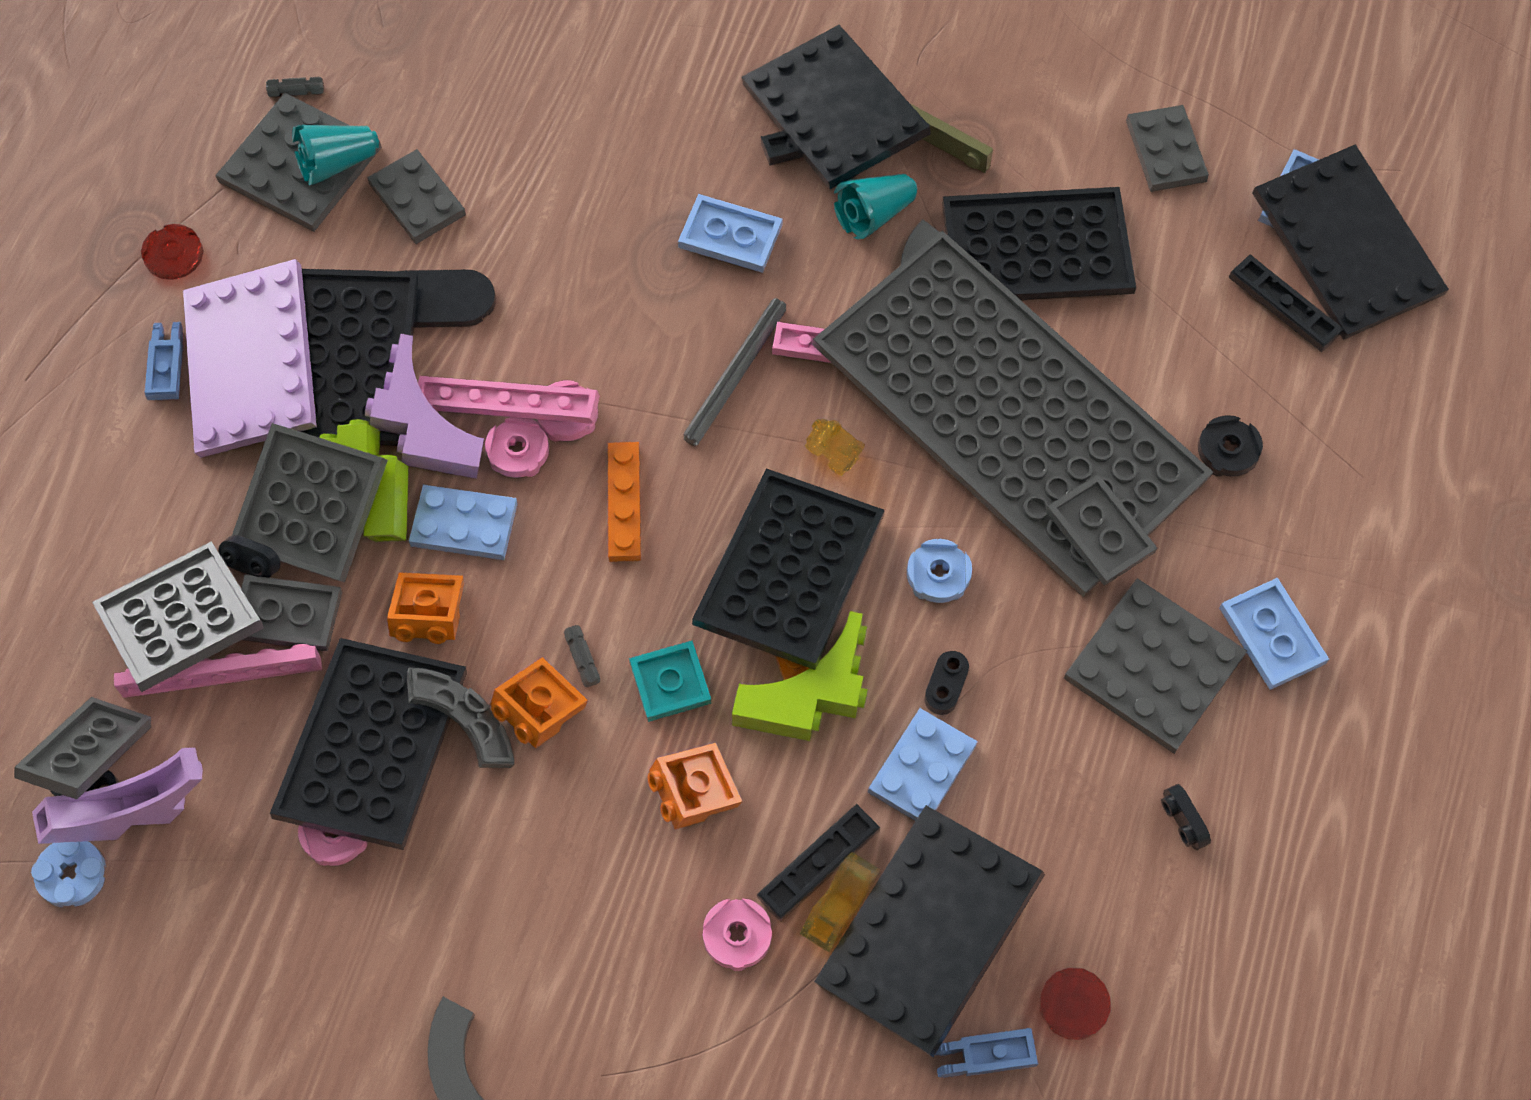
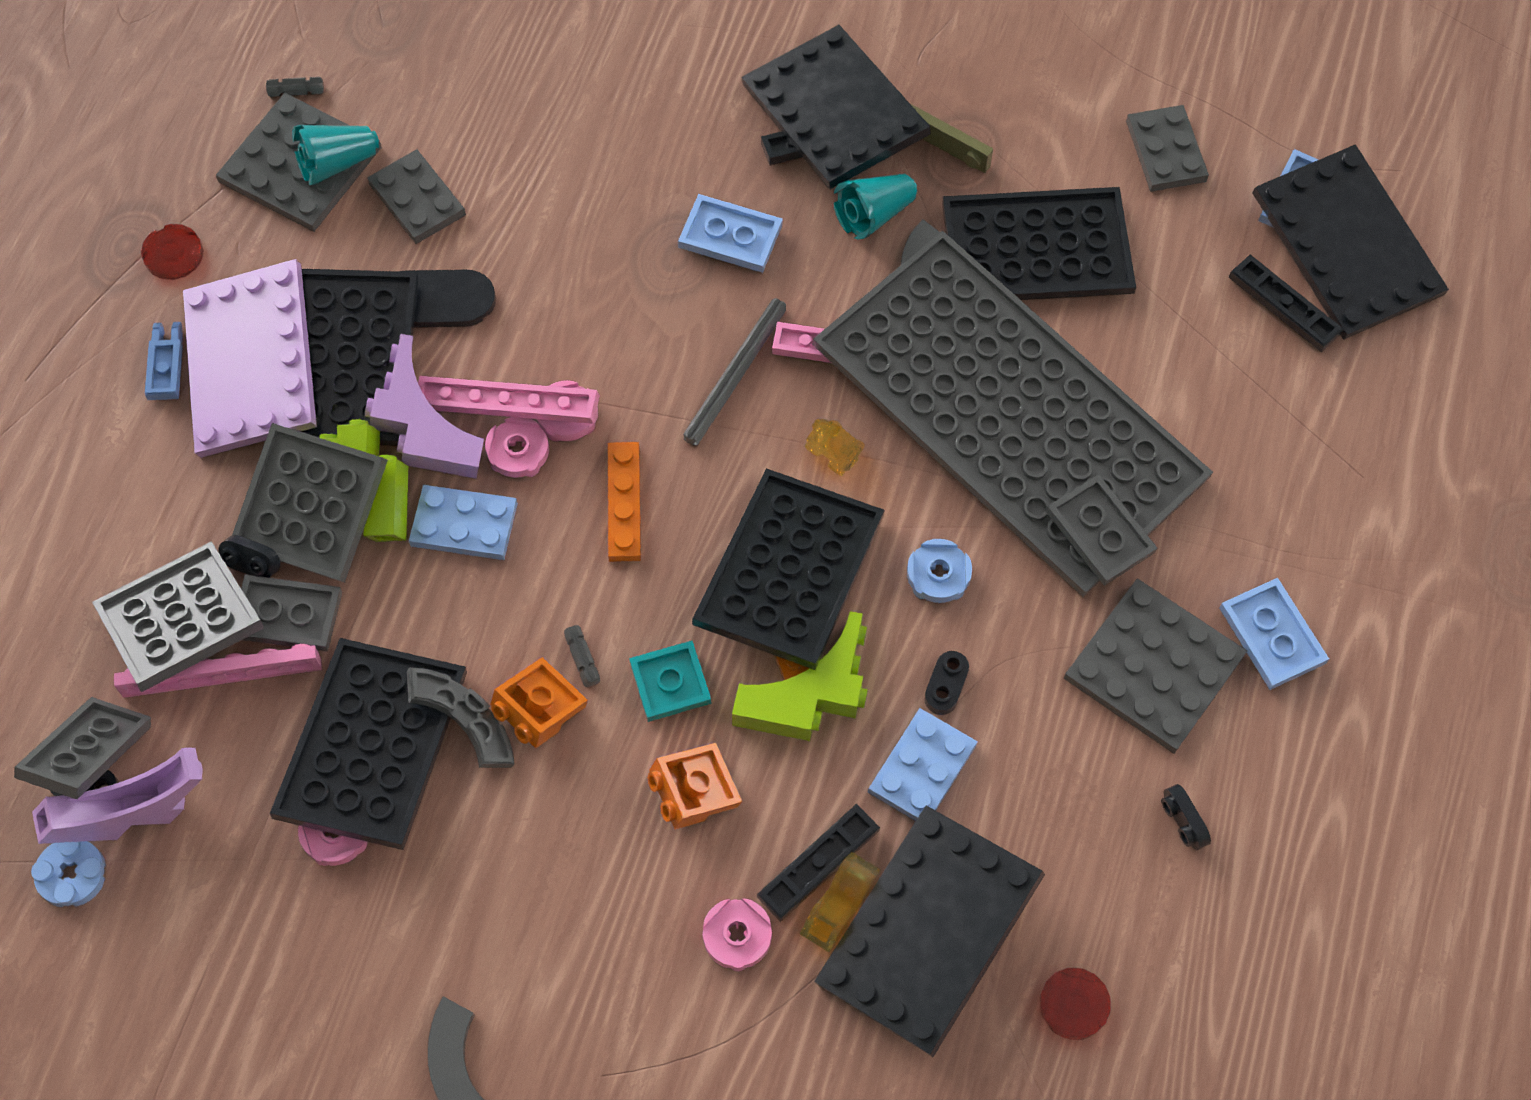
orange plate [387,572,464,644] -> none
medium blue hinge [935,1028,1038,1078] -> none
black plate [1198,415,1263,477] -> none

